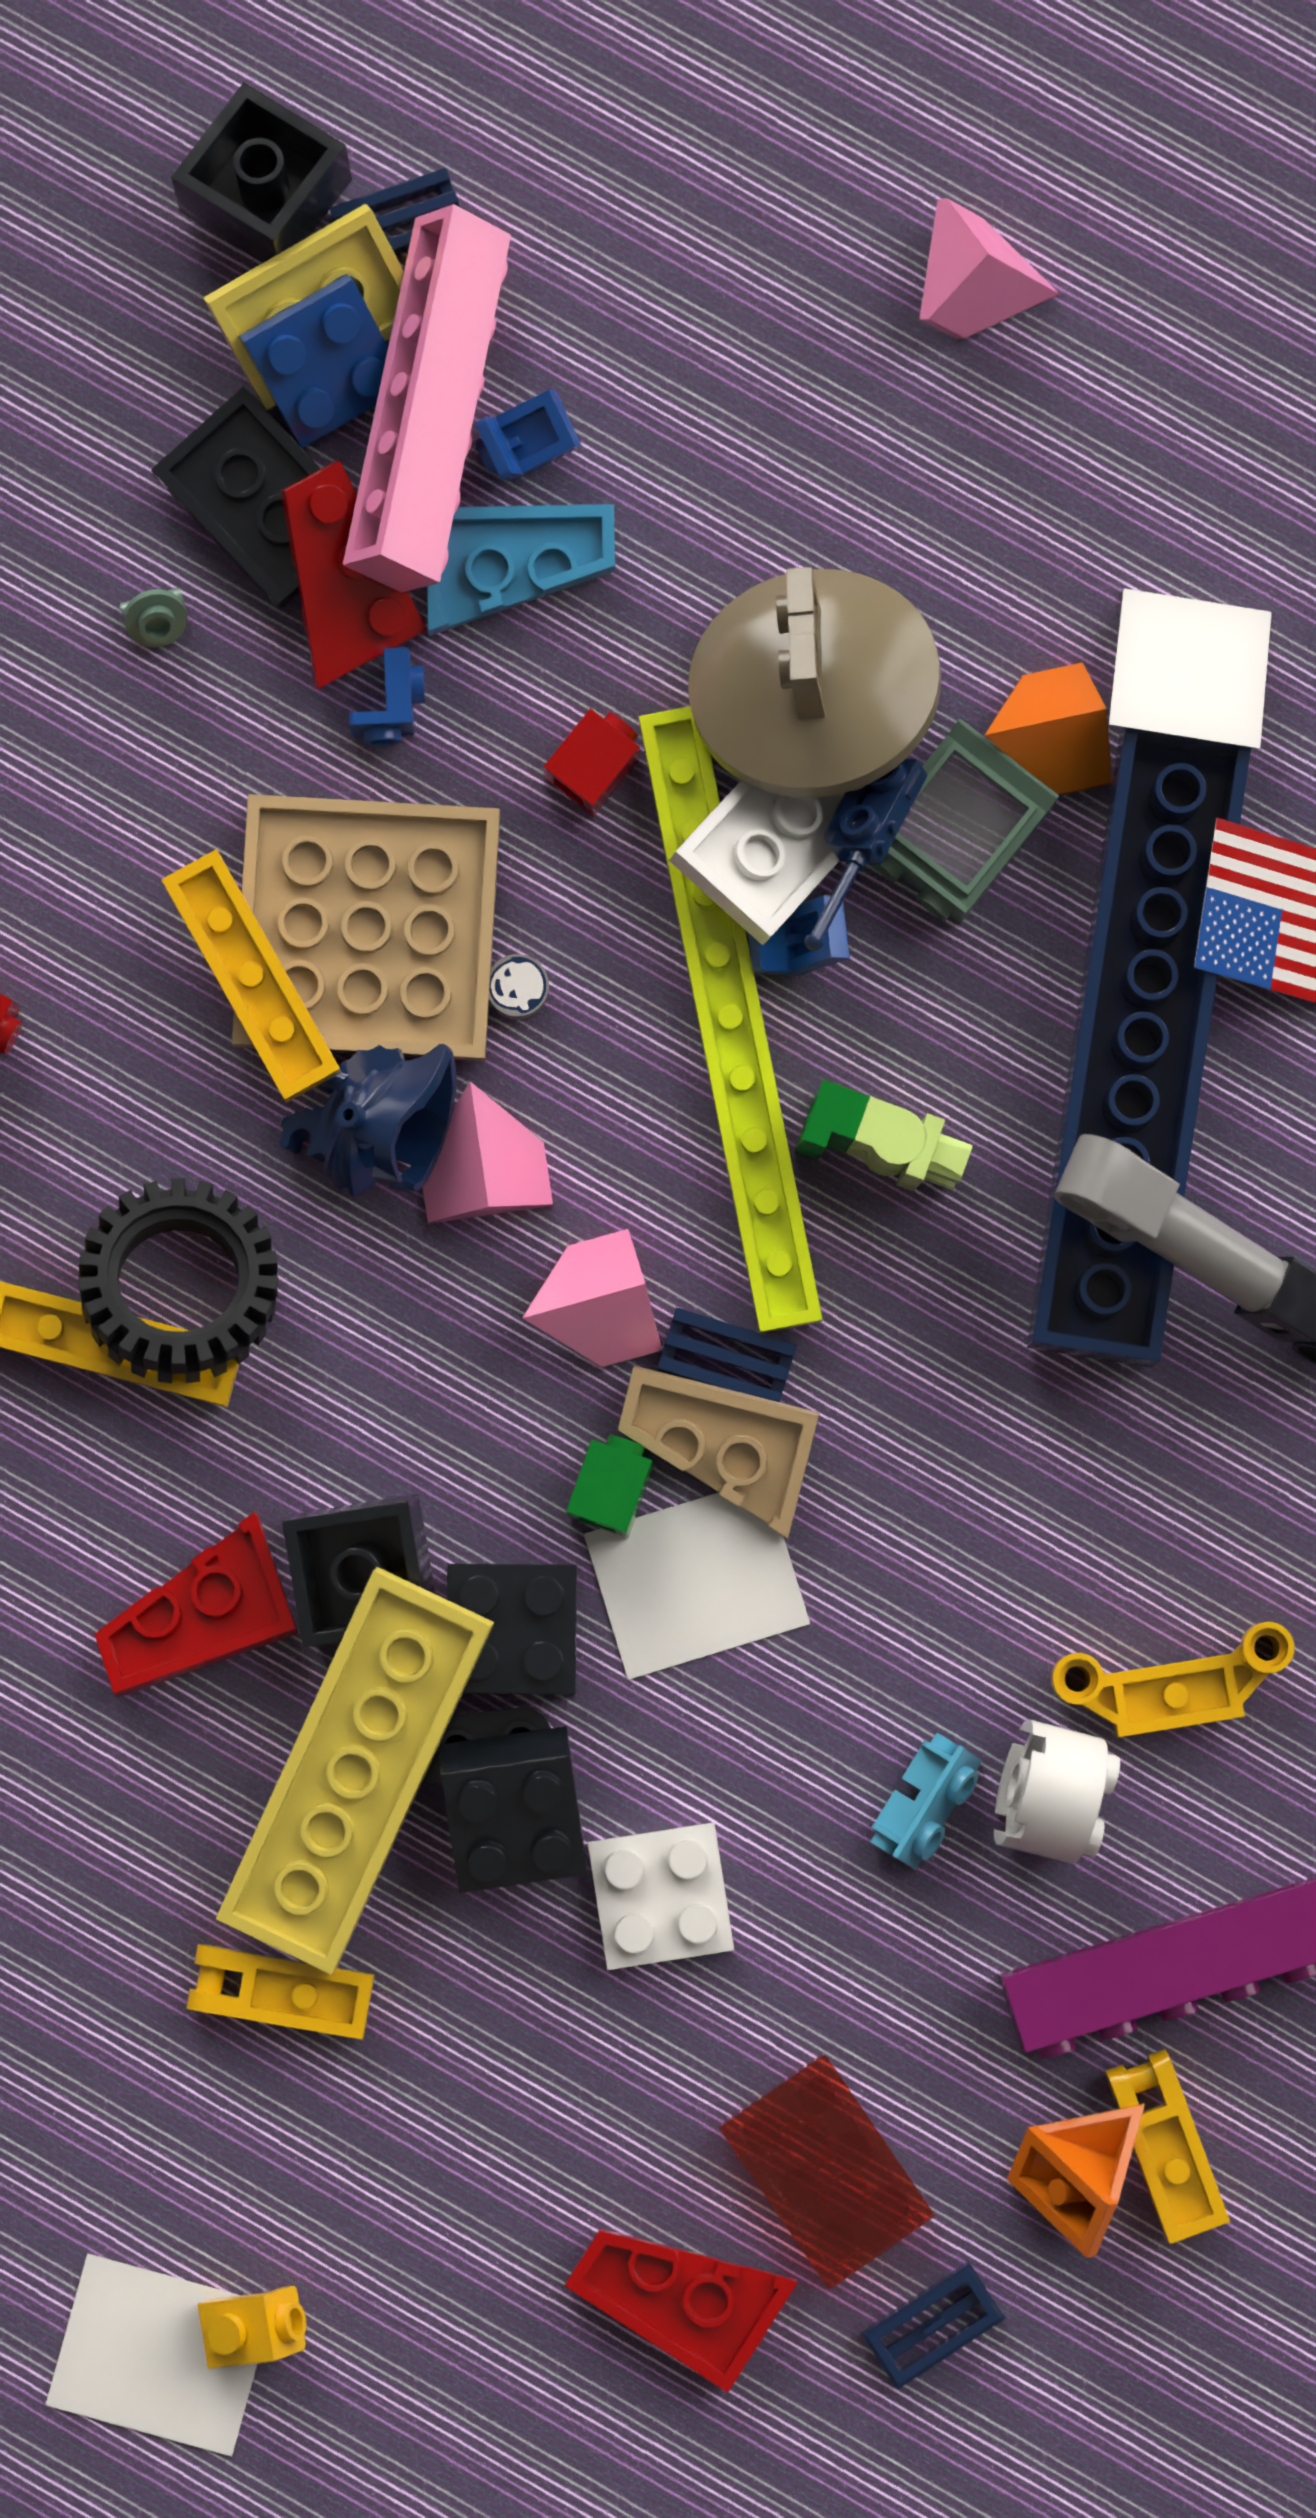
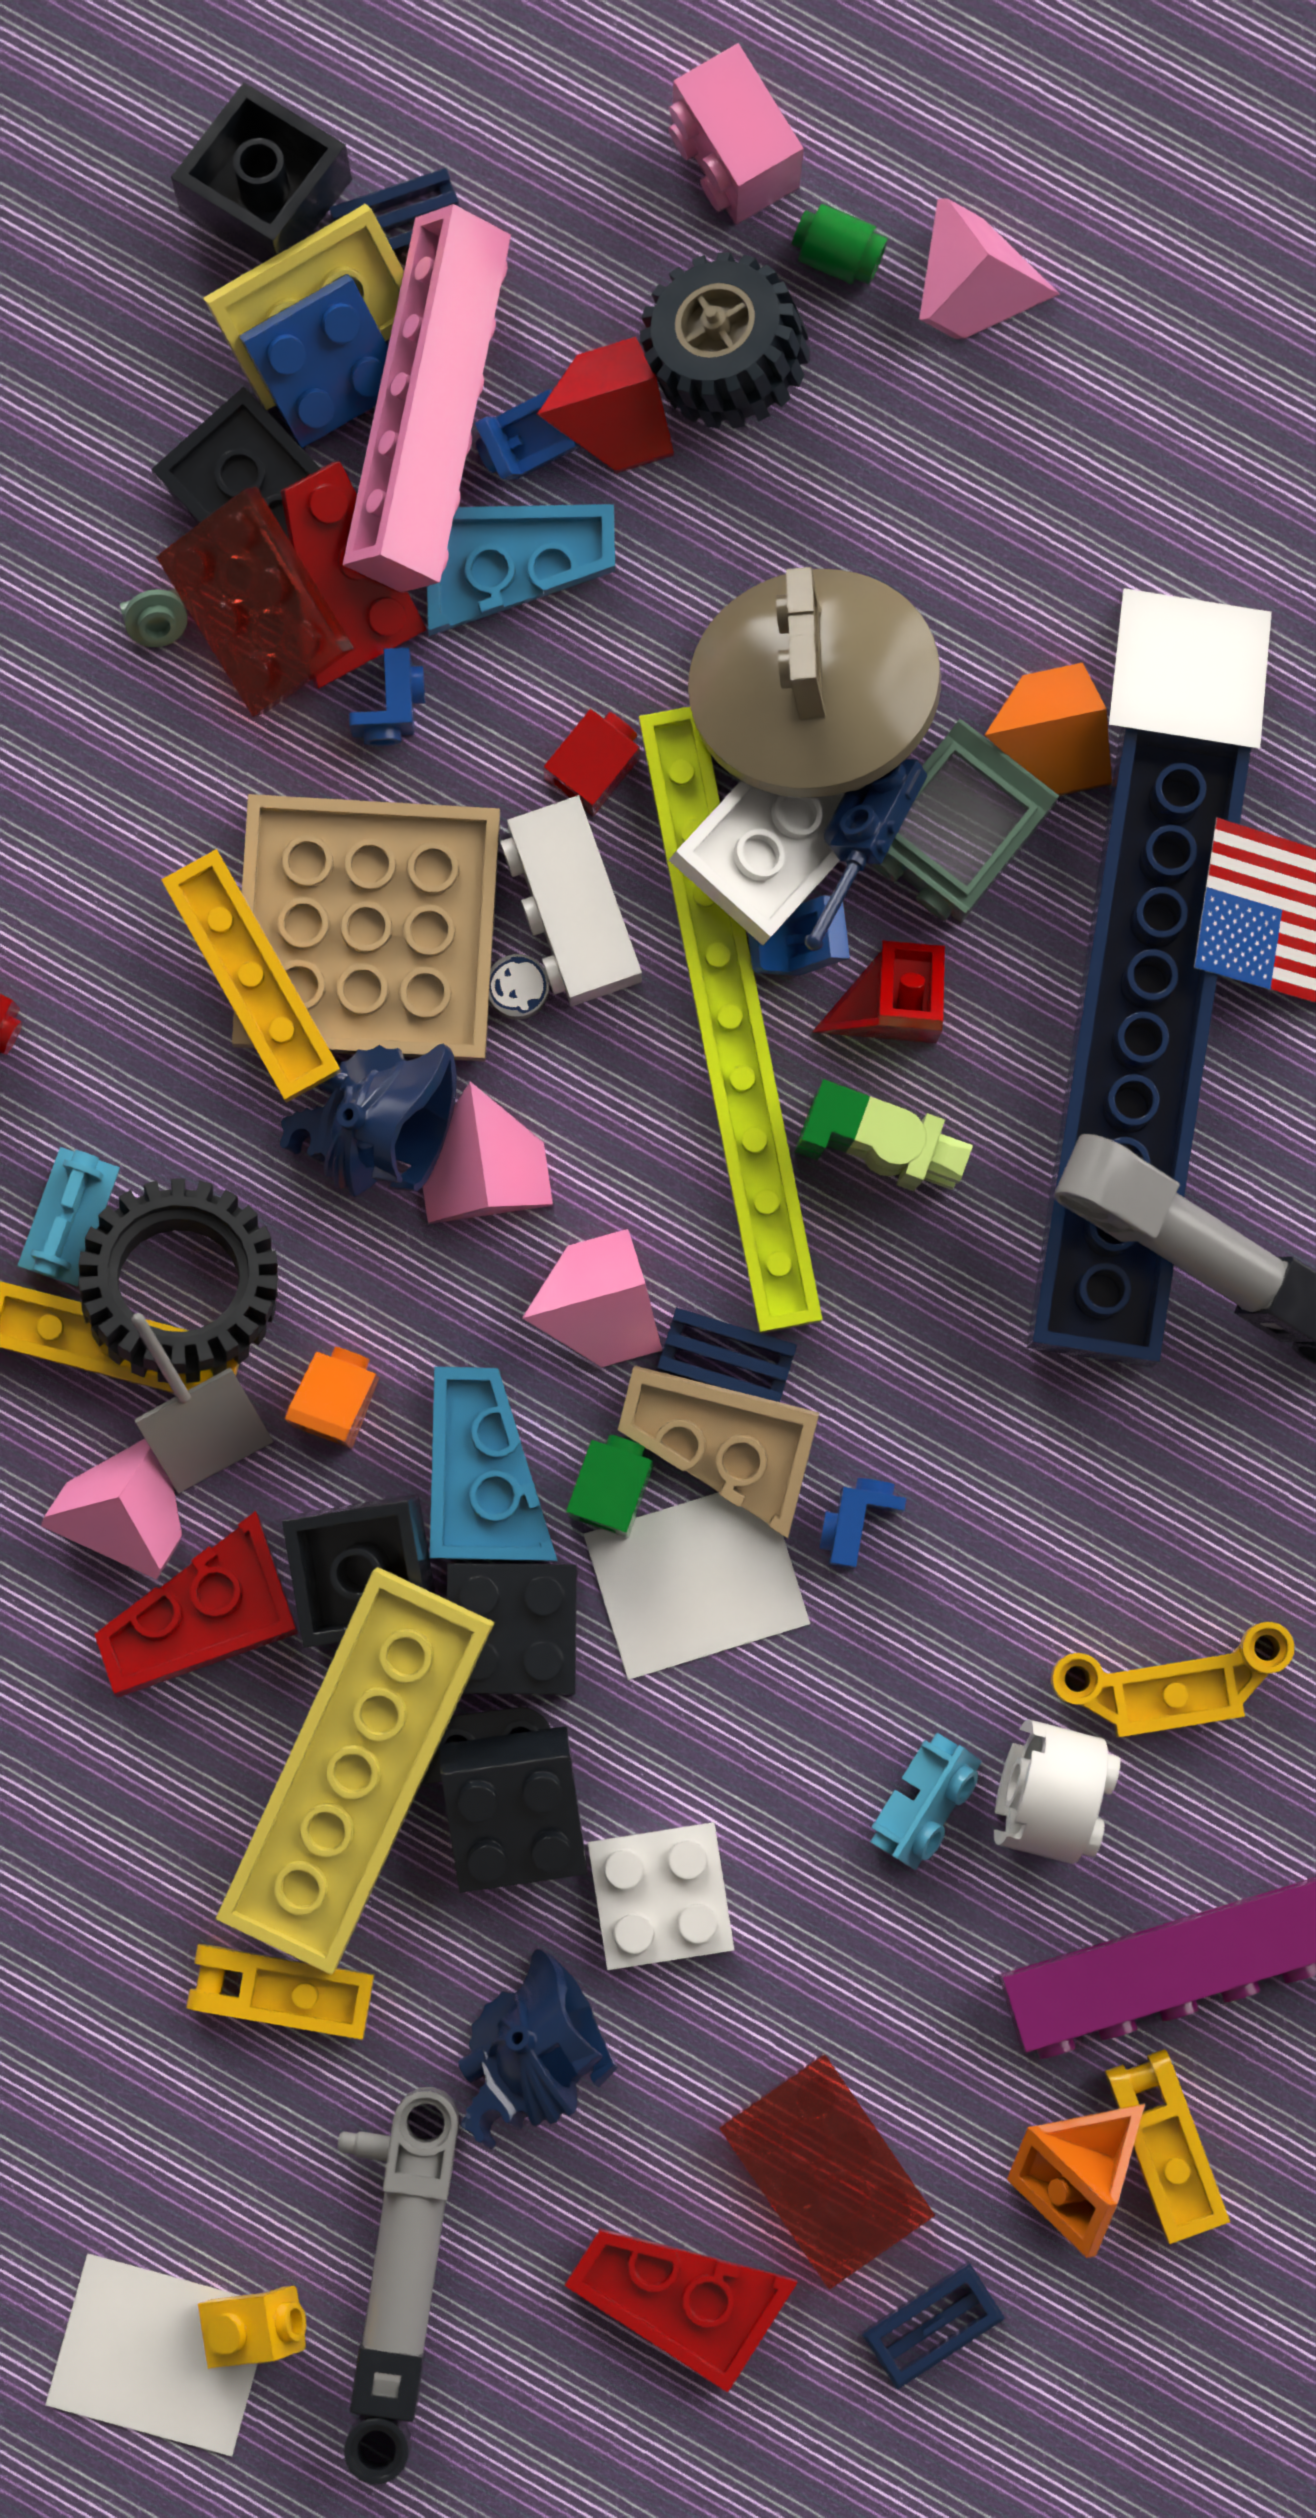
none -> medium azure hinge [17,1147,120,1287]
none -> bright pink slope [41,1438,182,1580]
none -> light grey piece [132,1313,273,1493]
none -> clear red plate [156,487,355,717]
none -> orange slope [285,1346,379,1449]
none -> light grey piece [337,2087,460,2484]
none -> dark azure wing [430,1367,558,1562]
none -> dark blue helmet [458,1949,618,2149]
none -> white brick [500,795,642,1007]
none -> red slope [537,337,674,474]
none -> black wheel [640,252,810,429]
none -> bright pink brick [668,43,804,225]
none -> green brick [791,203,889,285]
none -> red slope [812,940,945,1043]
none -> blue bracket [819,1478,907,1569]

